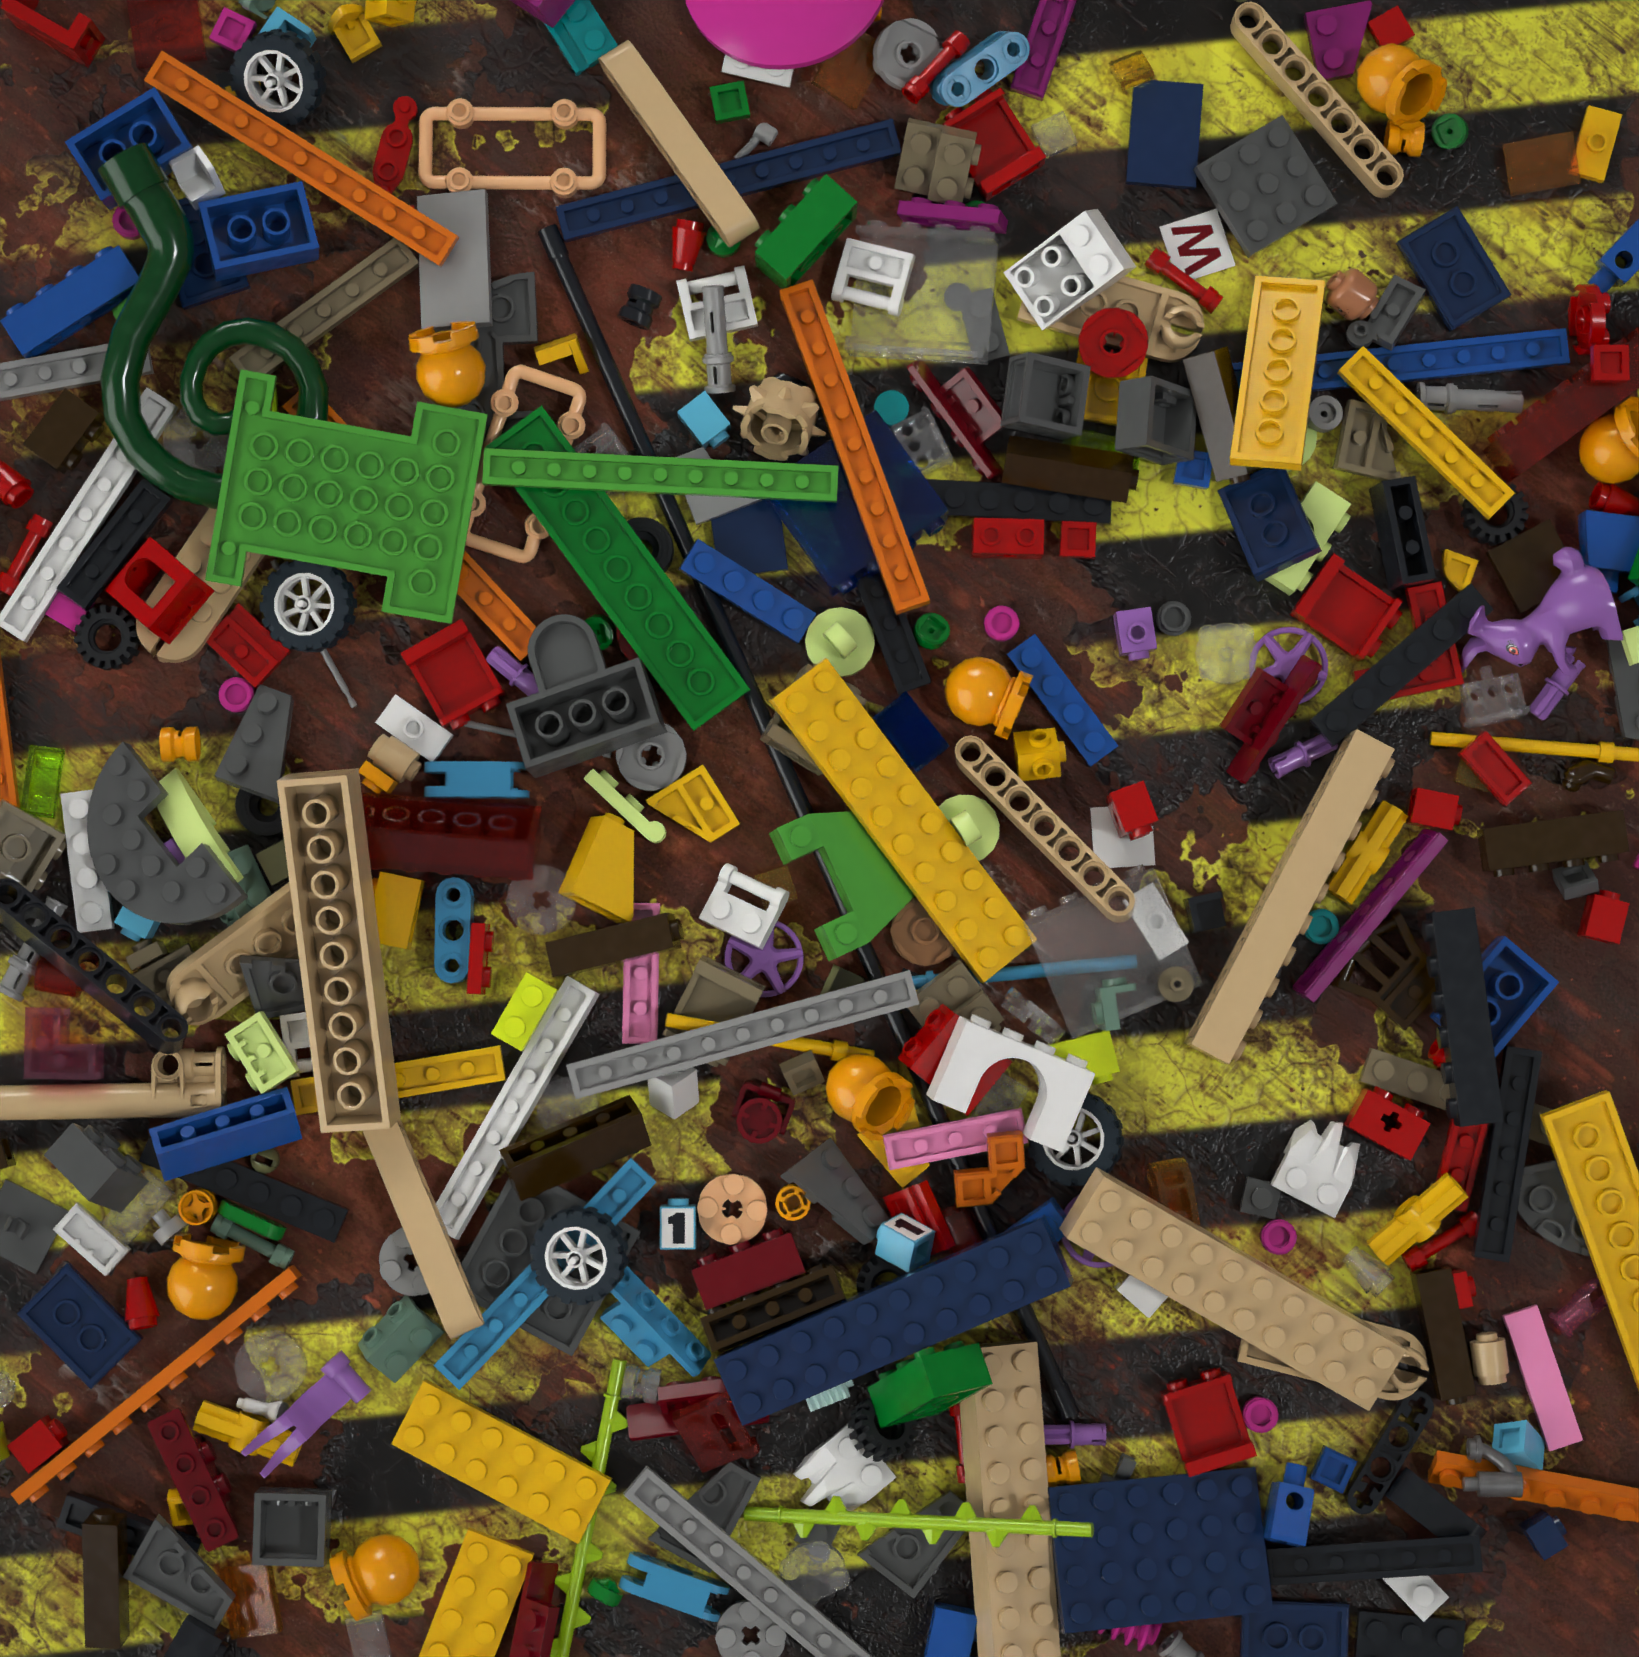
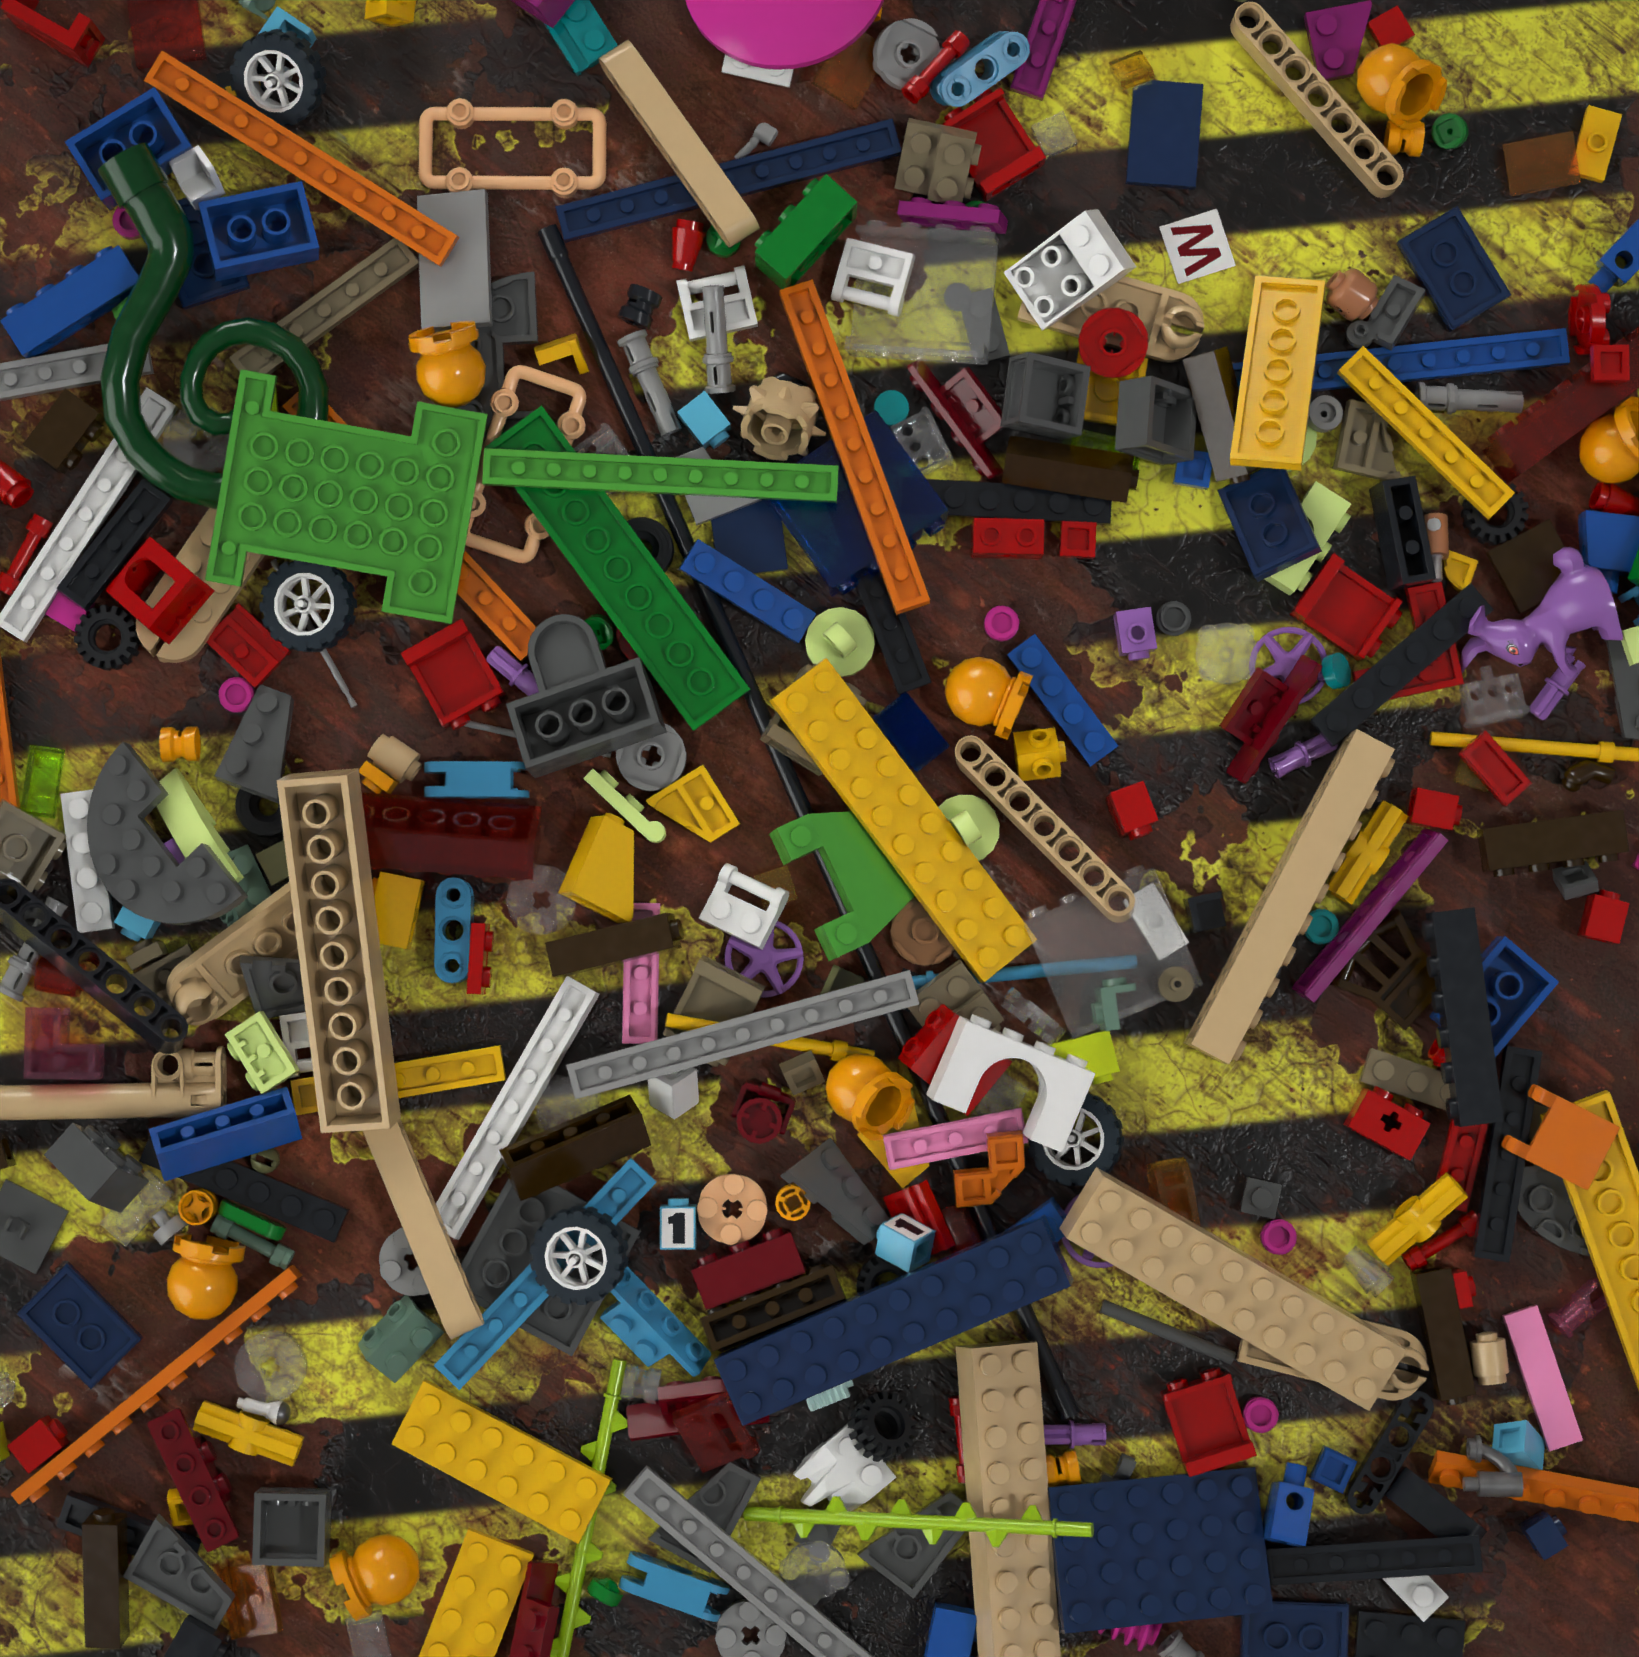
white plate [53,1202,131,1276] -> none
red cone [125,1277,160,1330] -> none
dark pink plate [209,7,258,53] -> none
medium lavender flag [241,1350,372,1478] -> none
yellow tile [328,4,382,63] -> none
red piece [373,96,418,209] -> none
white plate [375,694,454,761] -> none
neon yellow brick [491,972,559,1051] -> none
green plate [709,80,750,124] -> none
green brick [868,1341,993,1428] -> none
green tile [913,613,950,650] -> none
white sticker [1090,807,1155,868] -> none
white panel [1114,1275,1168,1318] -> none
red bar [1144,248,1224,314] -> none
dark grey plate [1193,115,1338,258] -> none
white plate [1270,1120,1360,1218] -> none
none -> light grey pin [617,329,682,437]
none -> dark grey bar [1099,1299,1236,1365]
none -> teal tile [1321,652,1351,689]
none -> nougat piece [1424,513,1449,582]
none -> orange flag [1501,1084,1620,1191]

